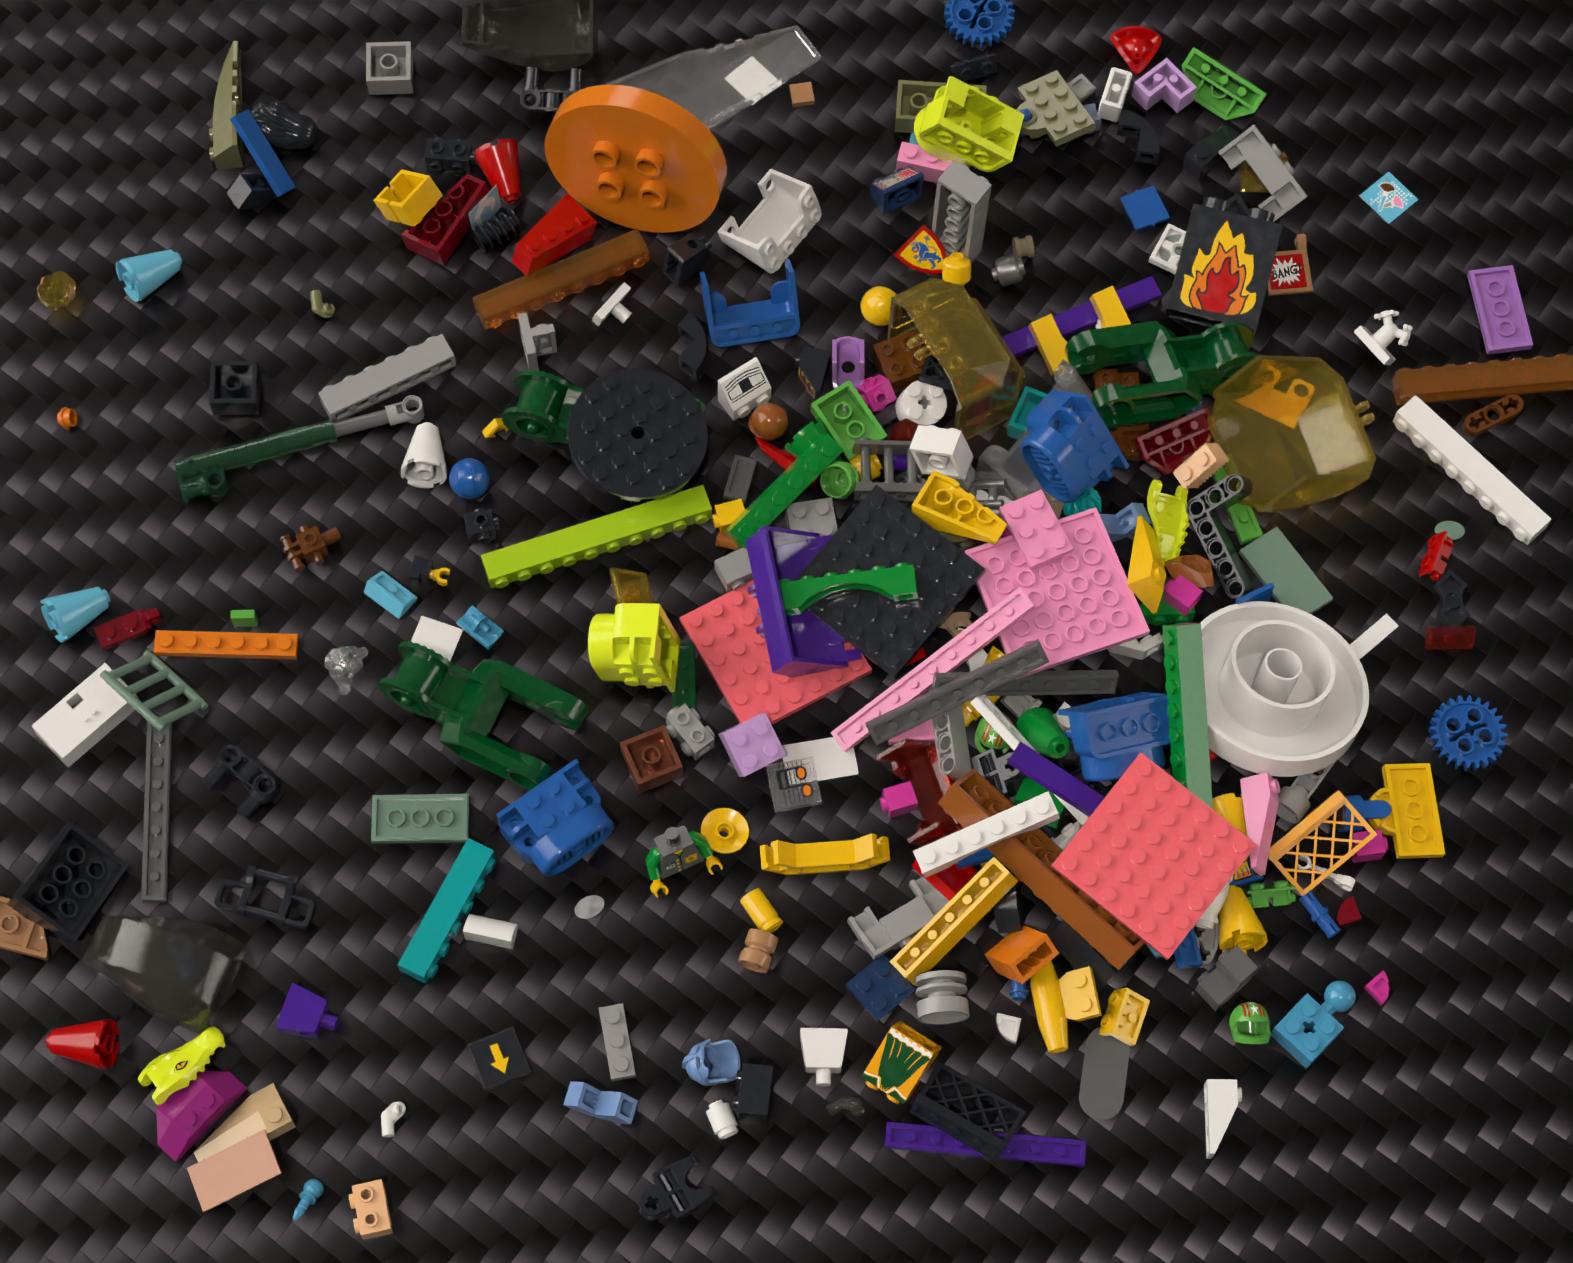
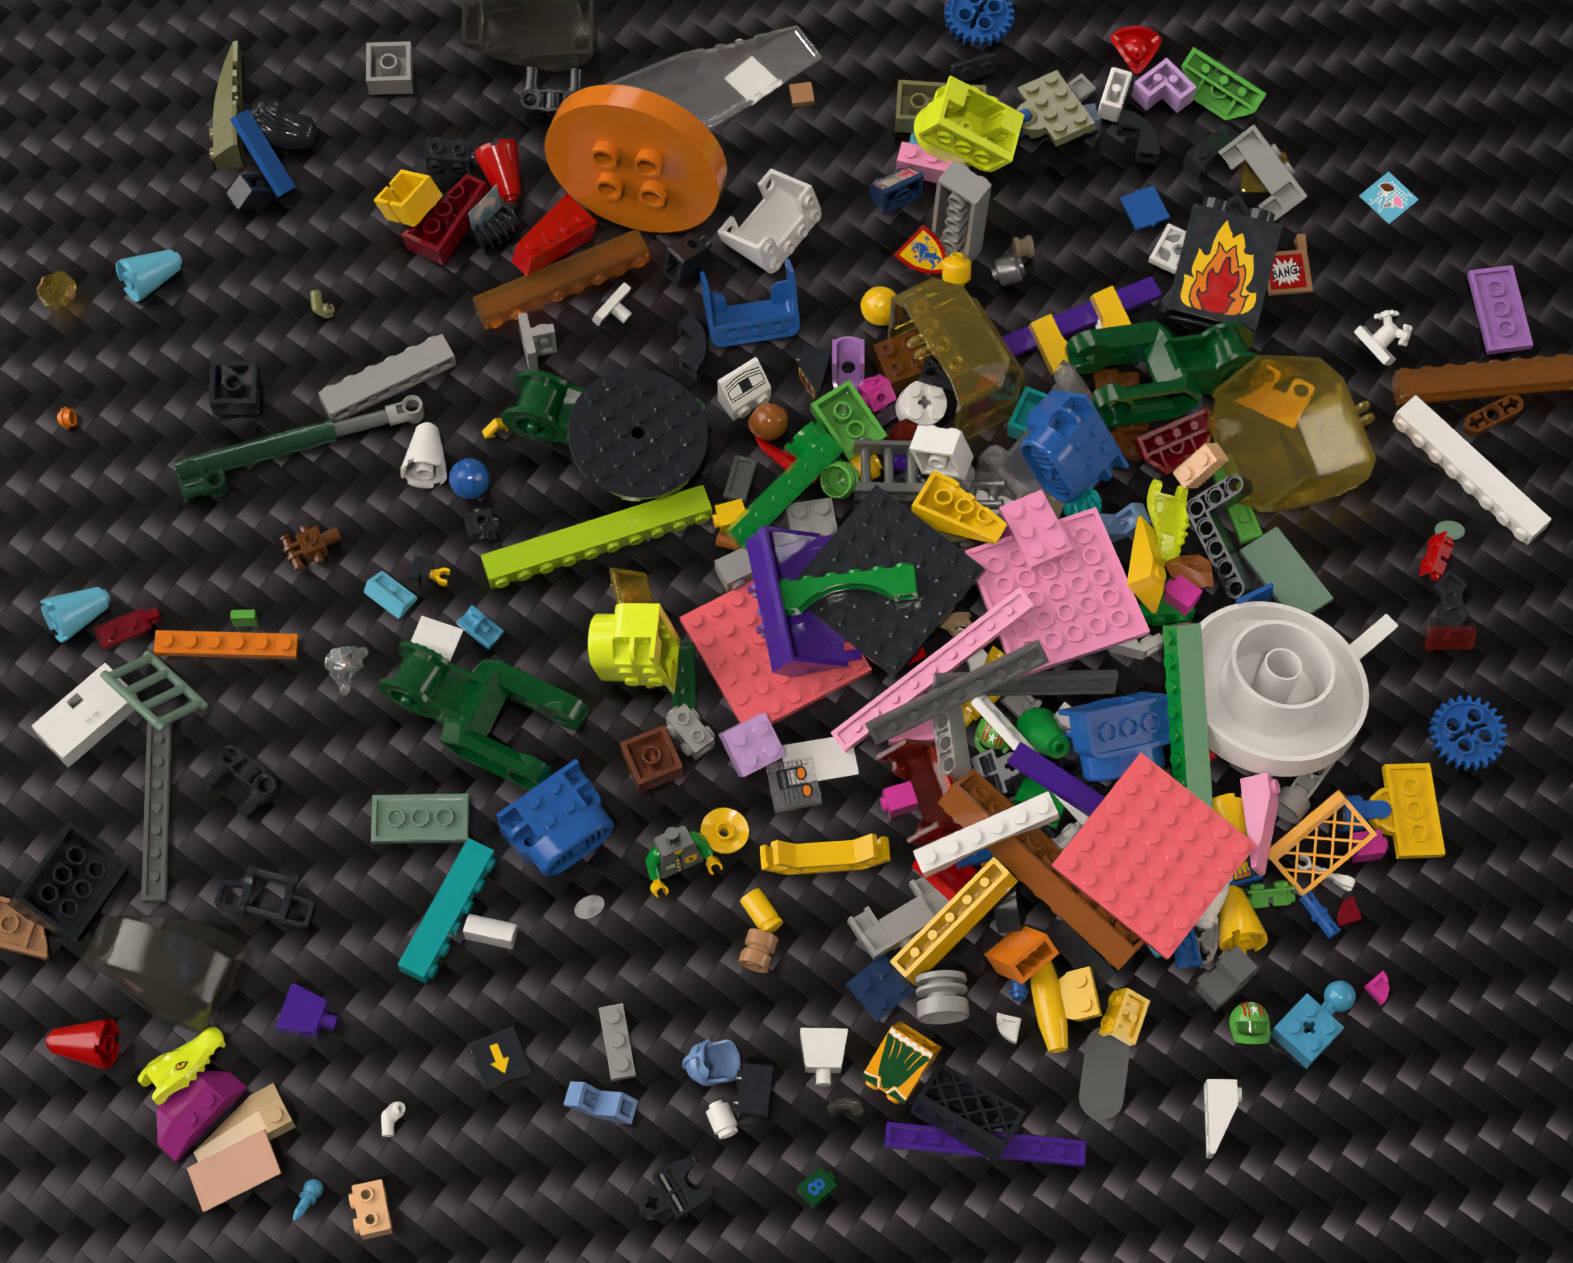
none -> dark green brick [797,1166,837,1210]

